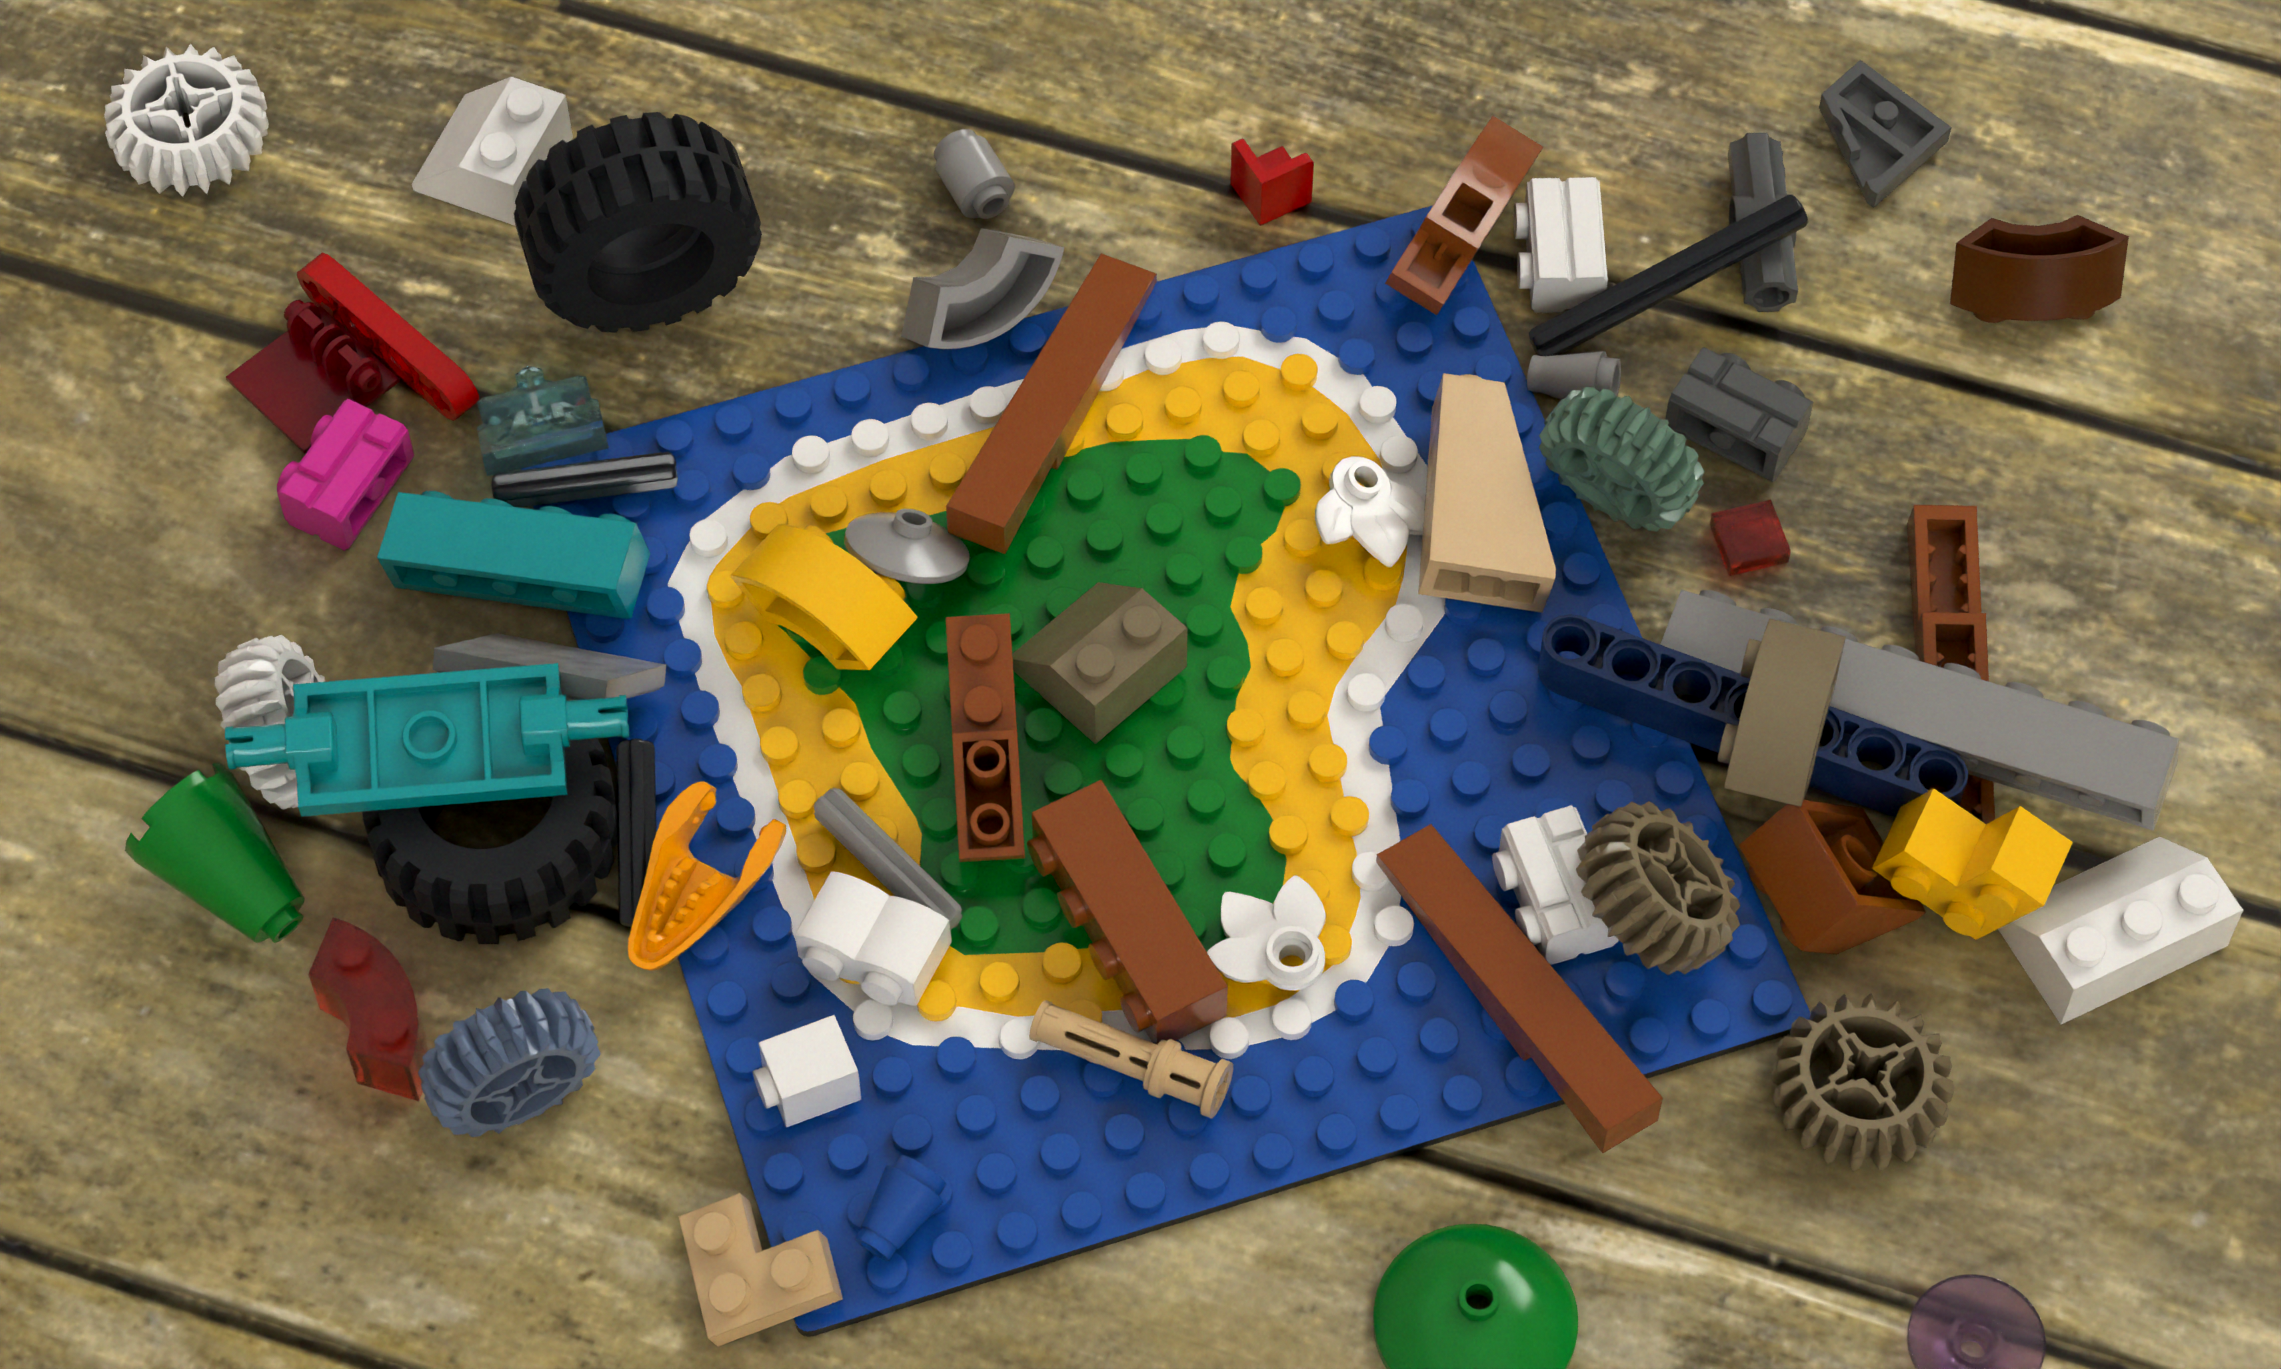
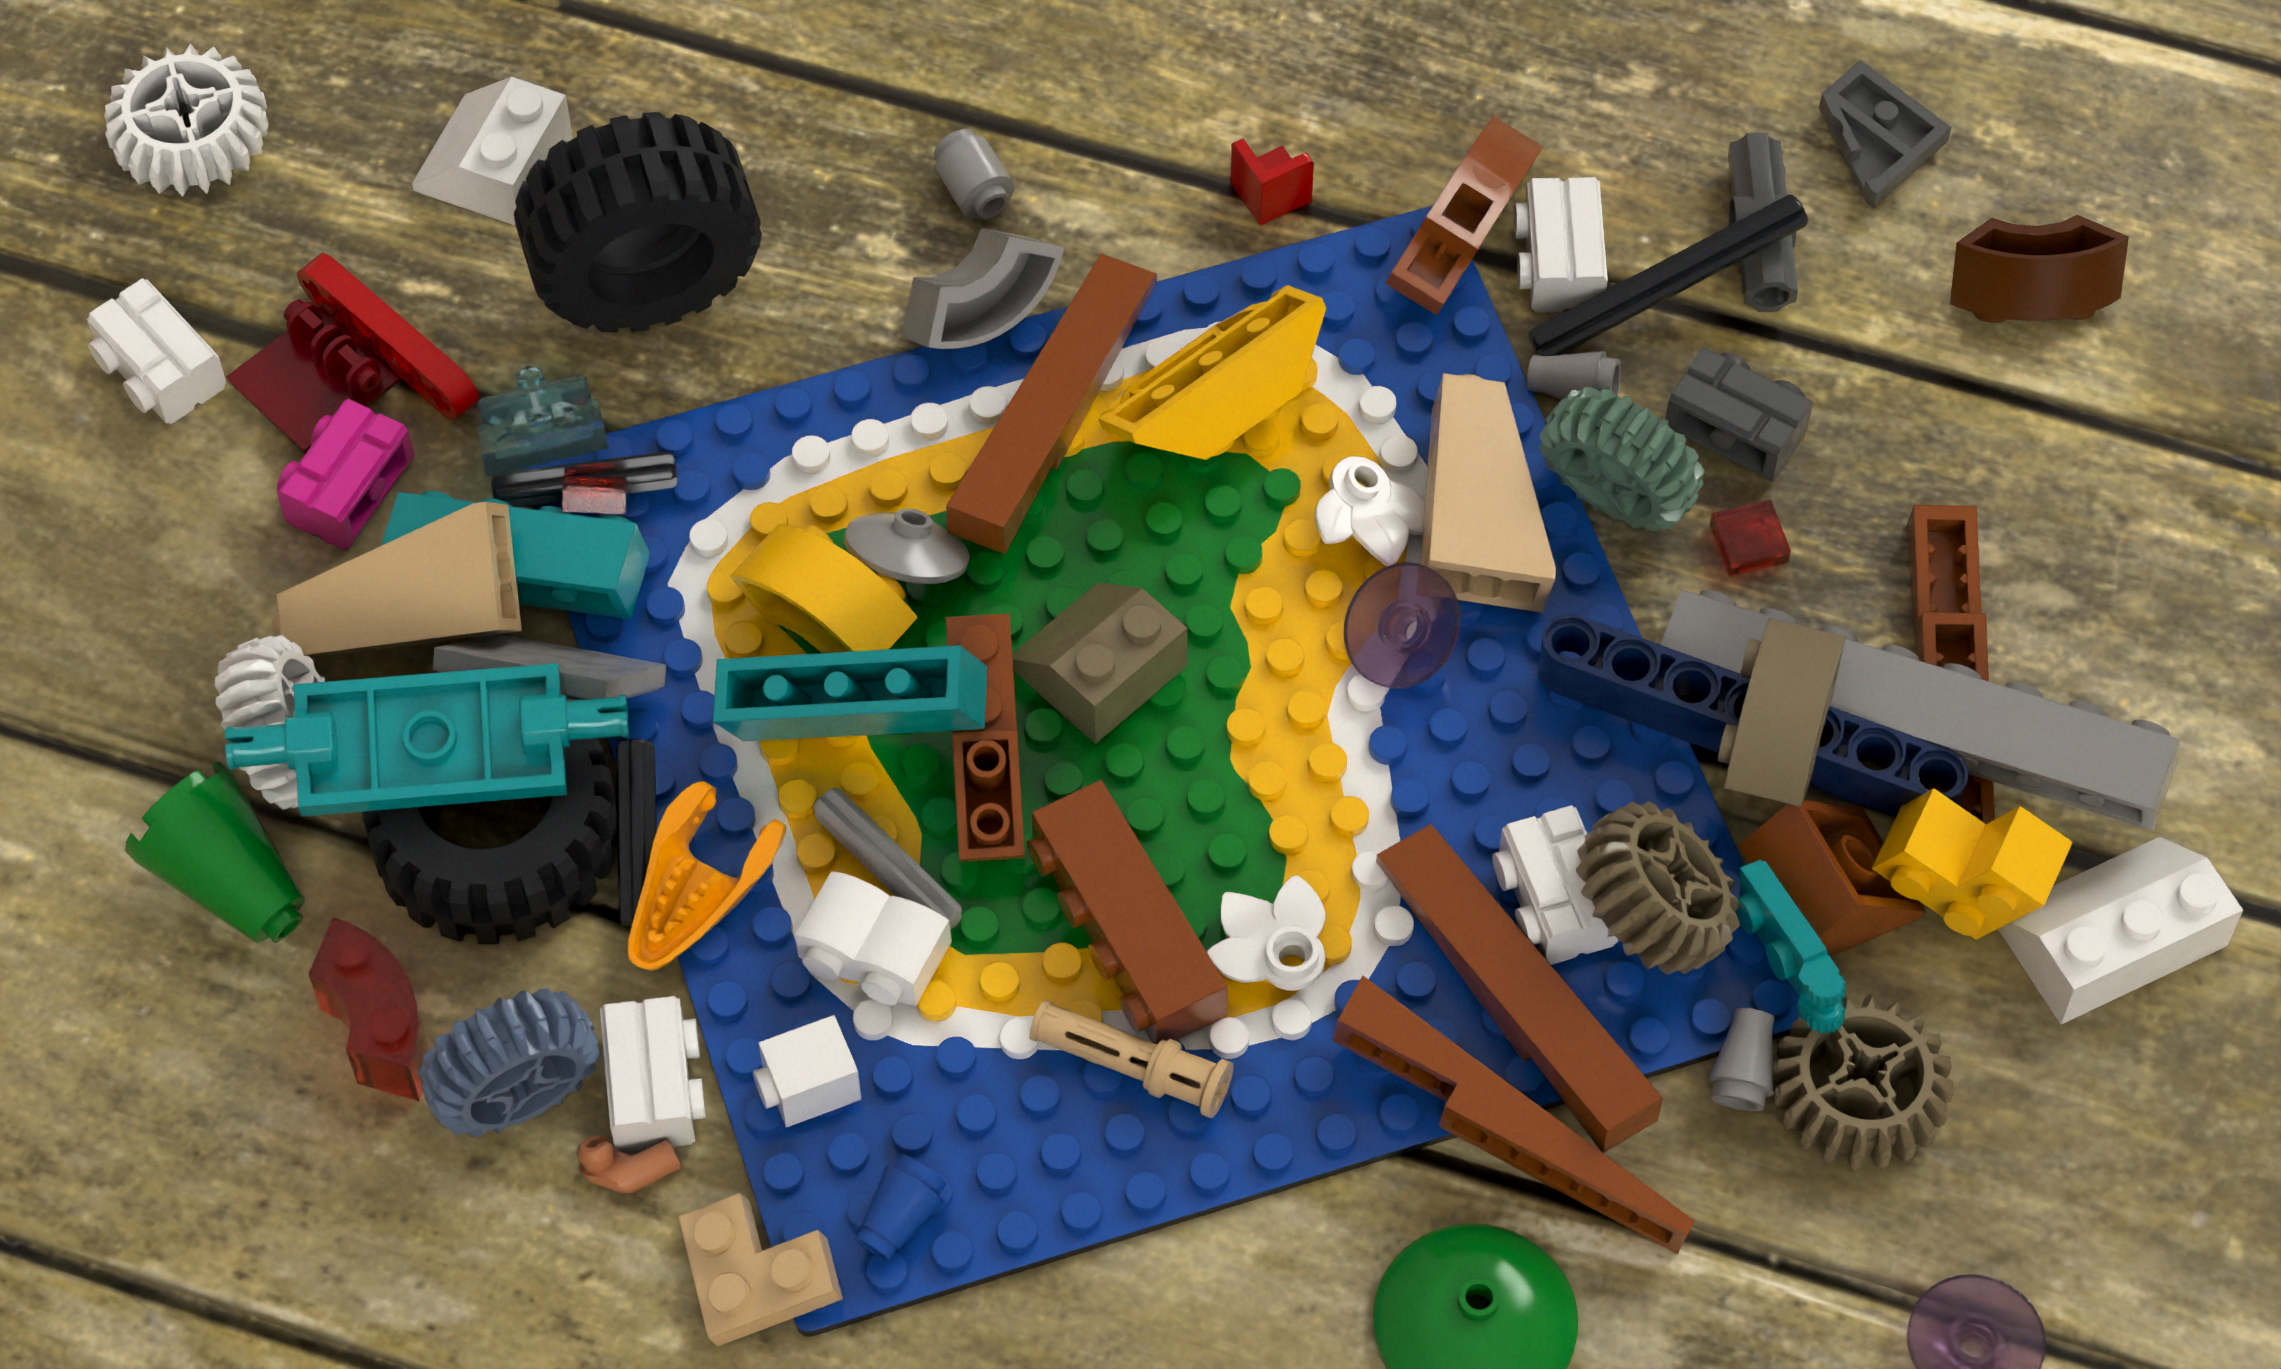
none -> white brick [87,278,227,424]
none -> tan slope [272,501,522,659]
none -> clear red tile [562,476,627,515]
none -> nougat arm [577,1135,681,1194]
none -> white brick [600,996,706,1153]
none -> teal brick [713,645,987,741]
none -> yellow wedge [1098,285,1327,460]
none -> dark orange slope [1332,976,1695,1254]
none -> dish [1344,562,1460,689]
none -> light grey cone [1707,1008,1775,1112]
none -> teal hinge [1736,860,1846,1035]

